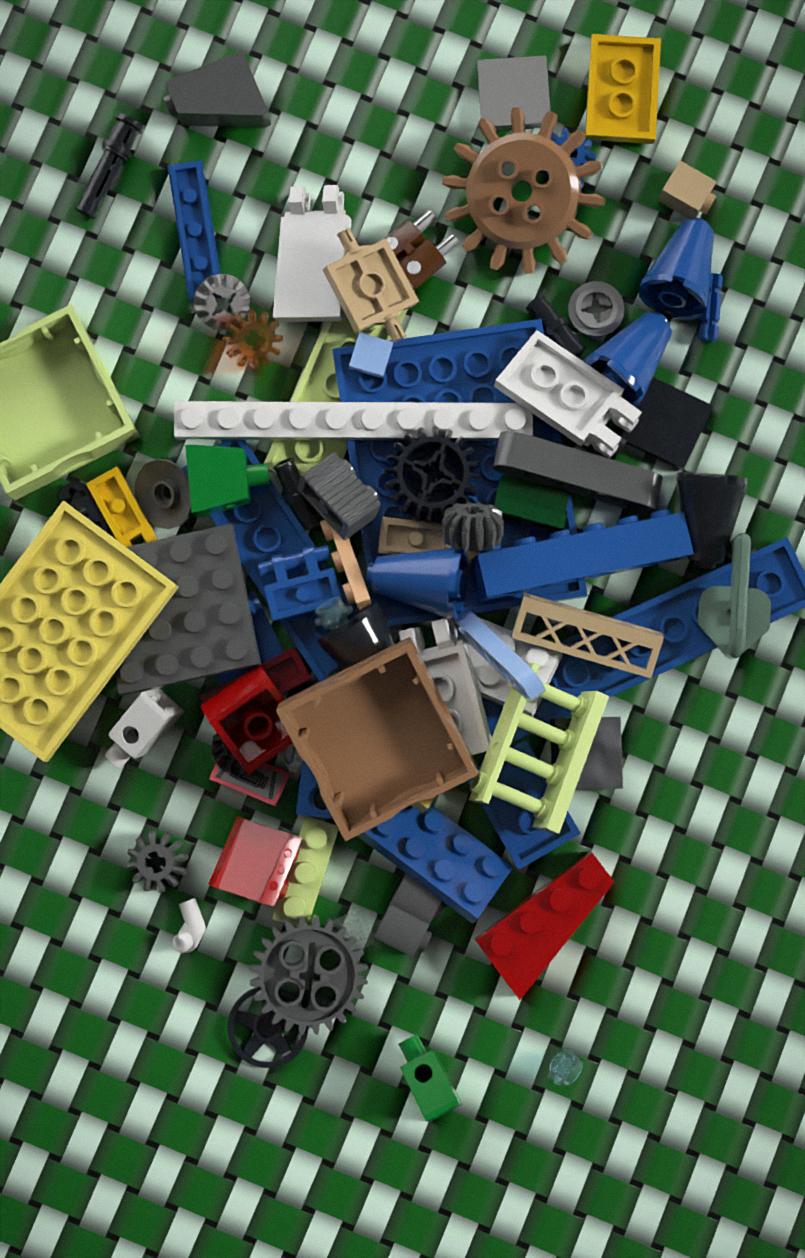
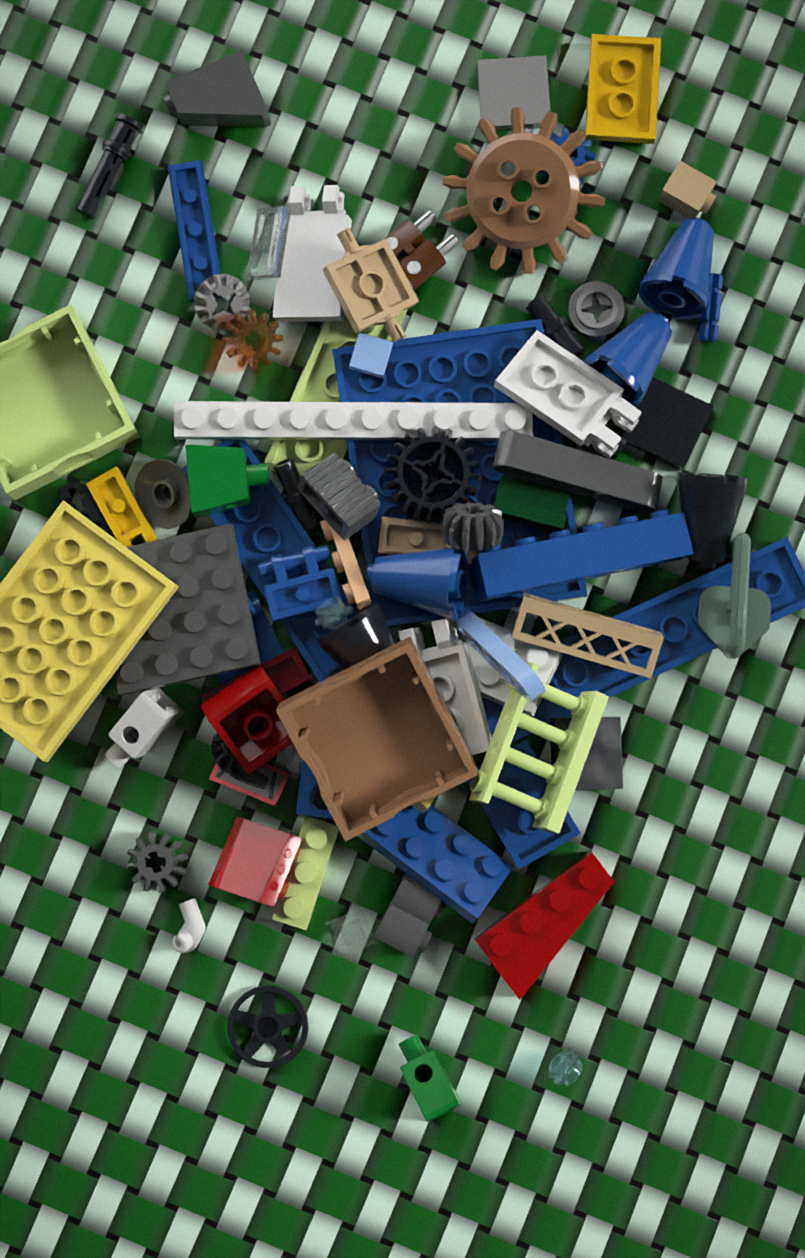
dark grey gear [250,915,368,1035] -> none
none -> clear tile [247,206,291,280]

